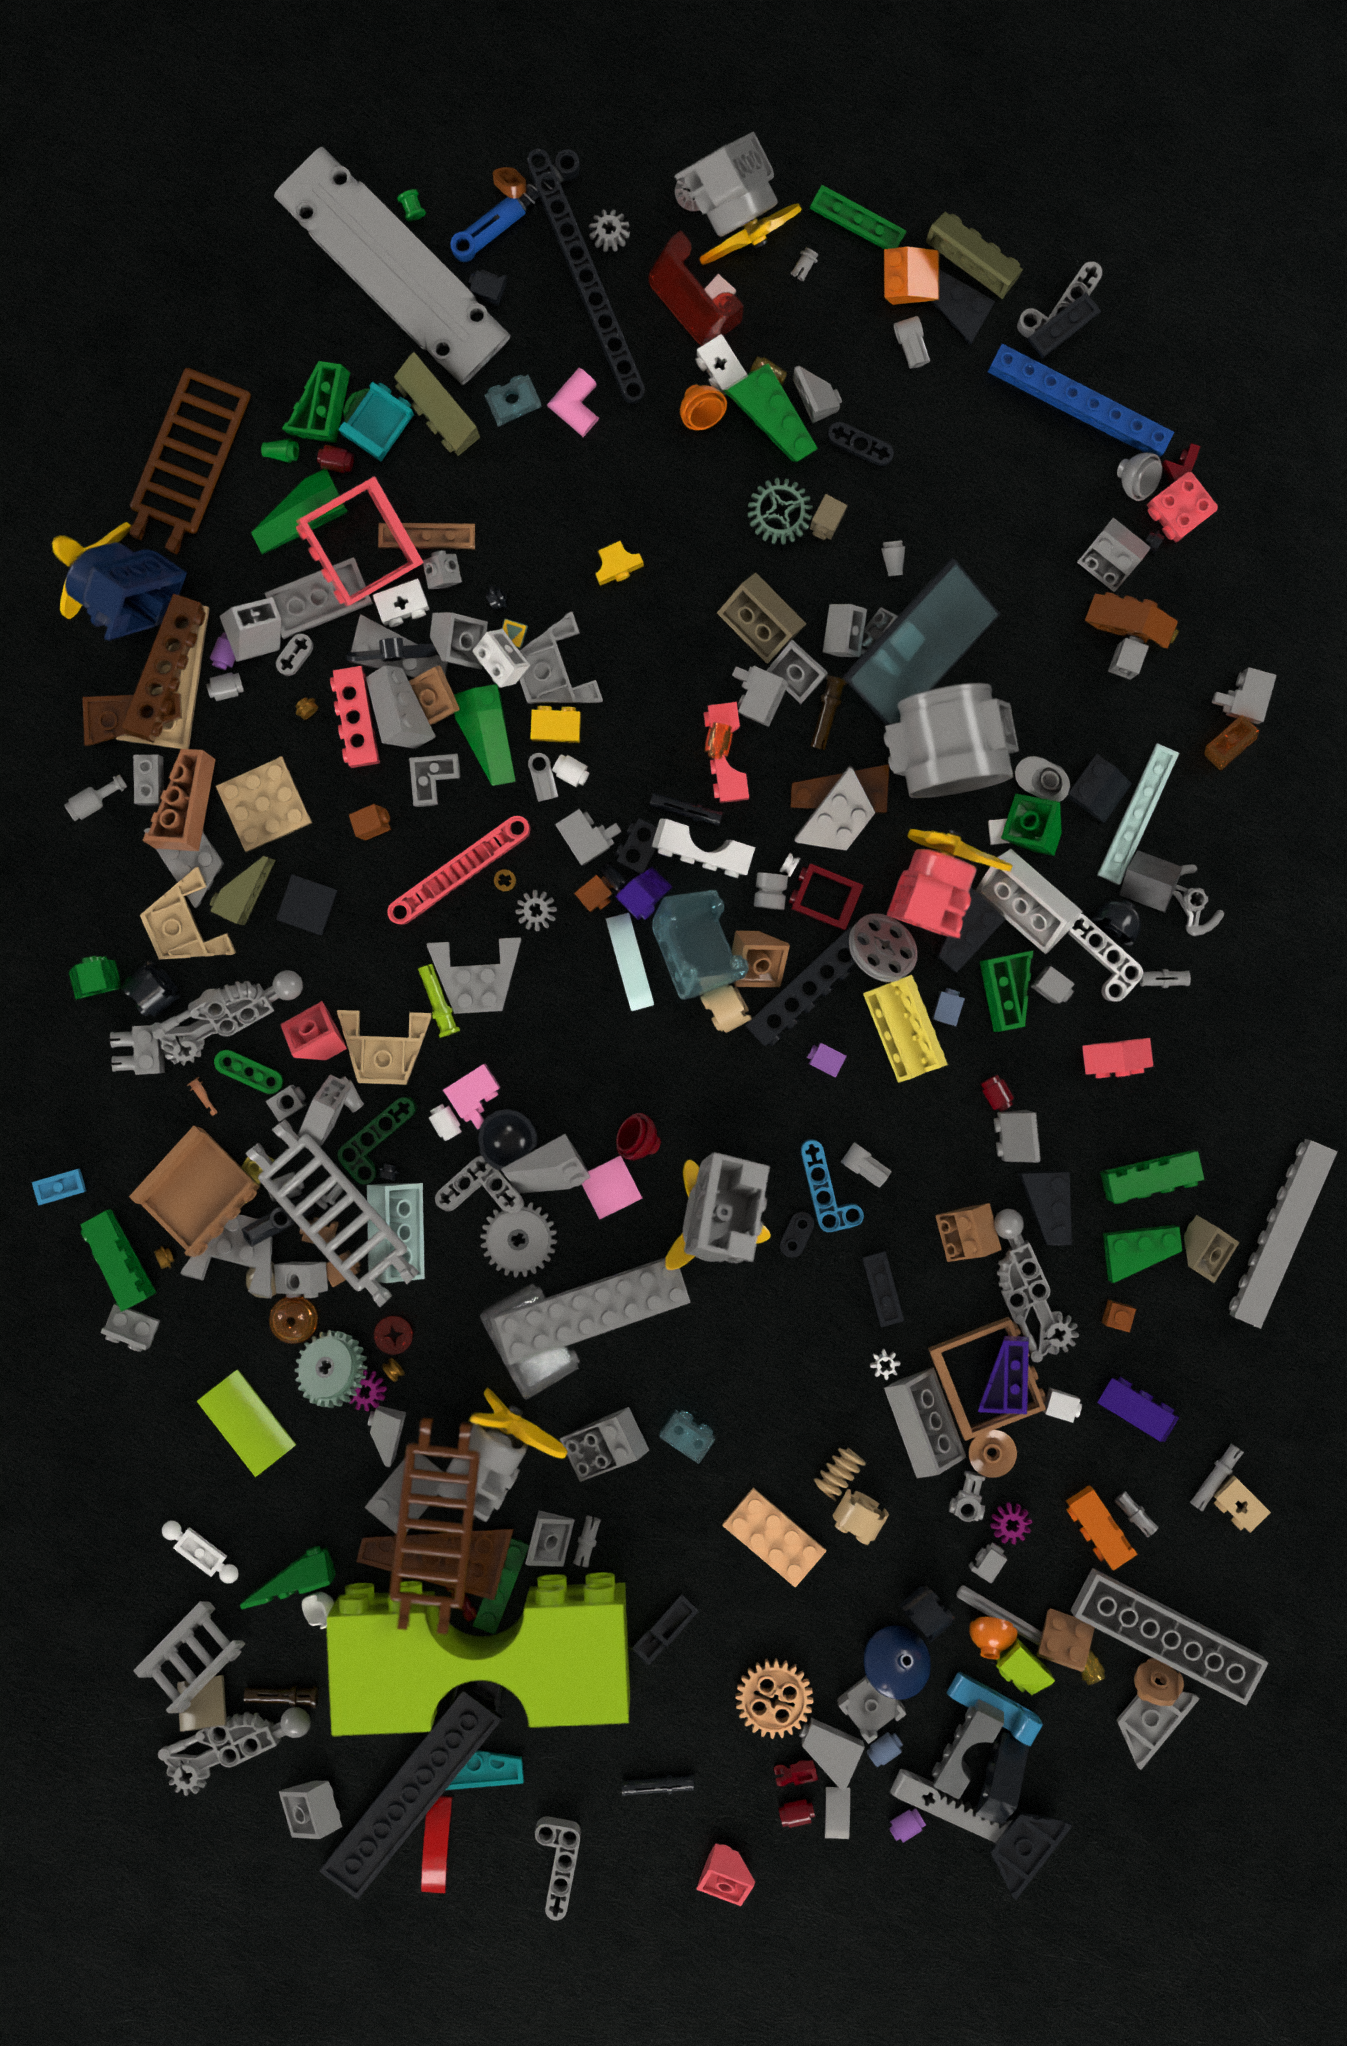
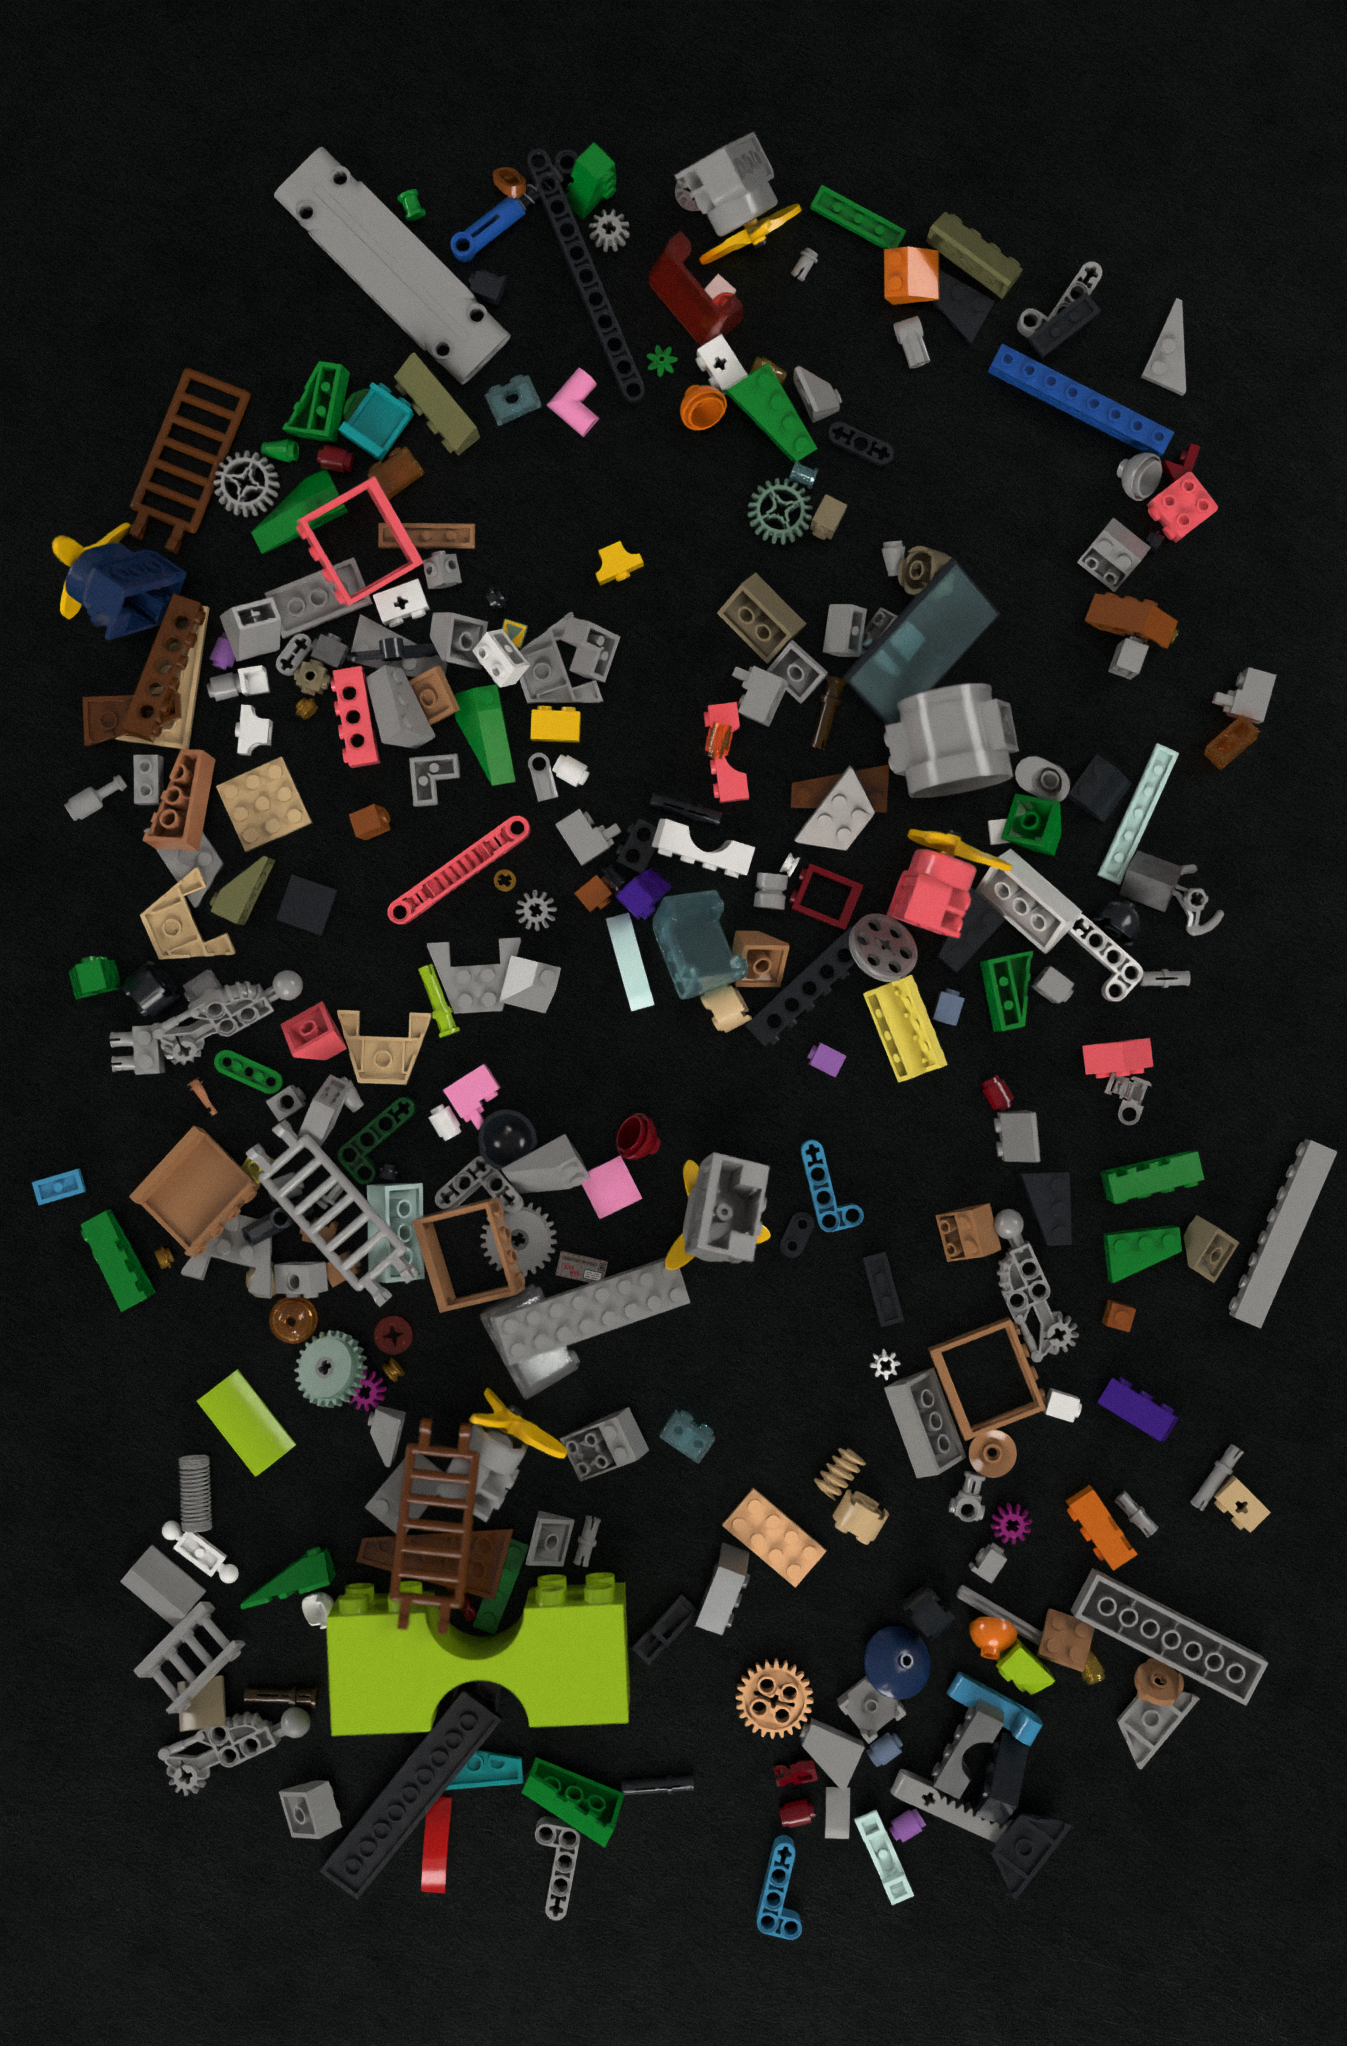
light grey bracket [101,1303,160,1352] -> none
coral slope [697,1844,755,1906] -> none
light grey piece [841,1142,891,1188] -> none
dark purple wedge [978,1336,1029,1414] -> none
none -> light grey slope [120,1545,206,1628]
none -> light grey piece [179,1455,212,1532]
none -> clear brick [183,970,224,1003]
none -> light grey gear [214,451,280,517]
none -> white brick [235,705,273,756]
none -> white panel [238,665,270,696]
none -> dark tan brick [294,659,331,696]
none -> flat silver brick [310,633,350,670]
none -> clear orange brick [367,446,425,500]
none -> medium nougat window [412,1197,525,1313]
none -> light grey slope [499,955,561,1013]
none -> green wedge [522,1757,624,1848]
none -> tile [556,1251,608,1283]
none -> light grey brick [561,617,620,682]
none -> green wedge [565,143,617,220]
none -> green plant [647,345,678,377]
none -> wedge [695,1543,750,1635]
none -> dark azure beam [756,1835,802,1940]
none -> clear light blue bush [789,461,819,490]
none -> light aqua slope [854,1810,914,1905]
none -> dark tan brick [898,546,953,600]
none -> light grey piece [1105,1072,1152,1125]
none -> light grey wing [1141,298,1186,396]

